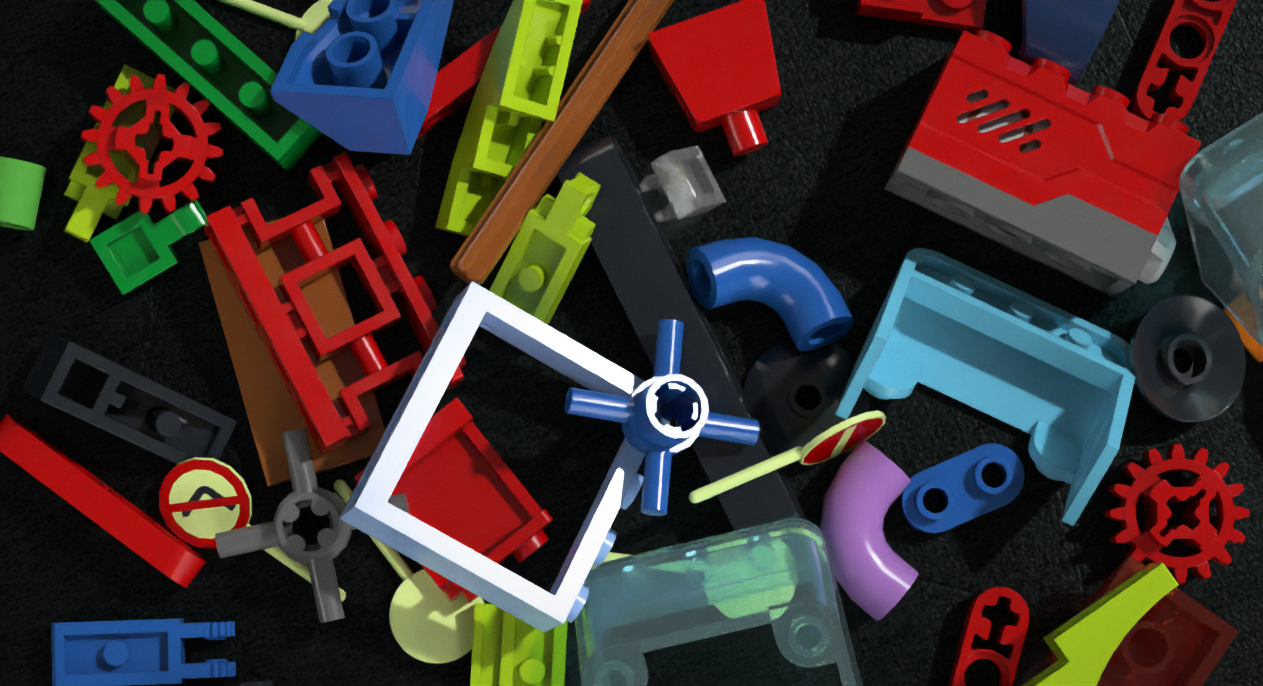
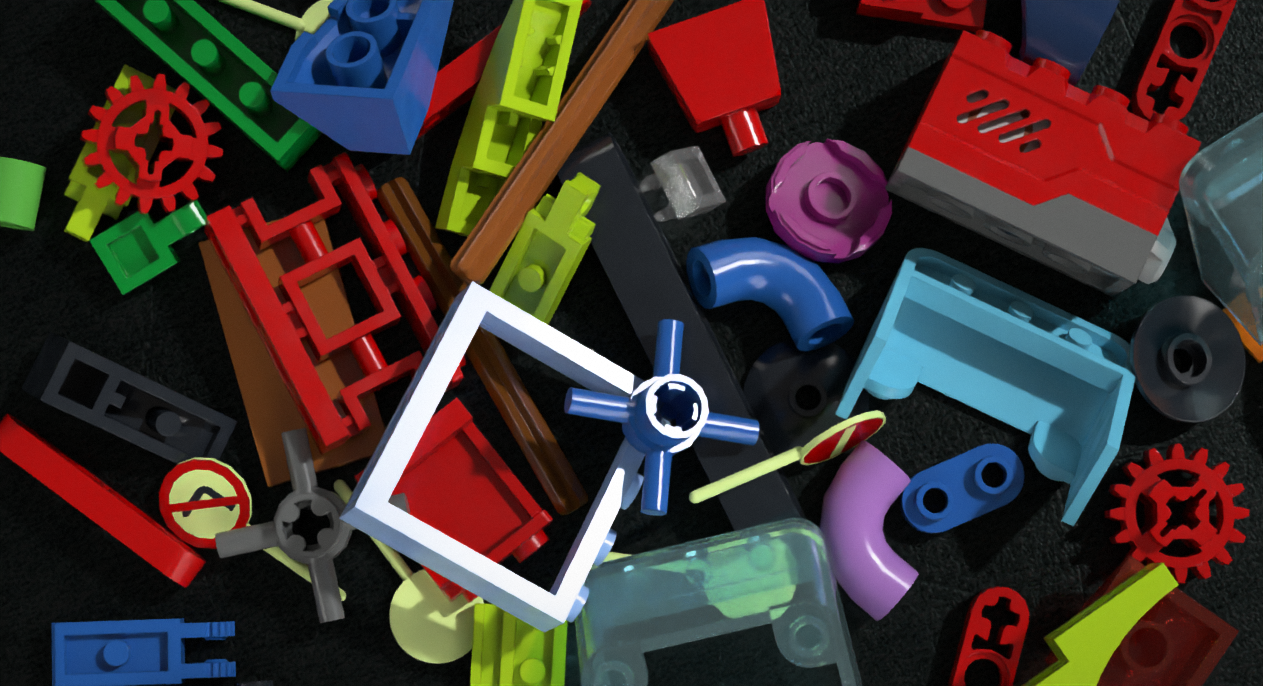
none -> reddish brown axle [377,177,588,515]
none -> magenta tile [766,139,892,263]

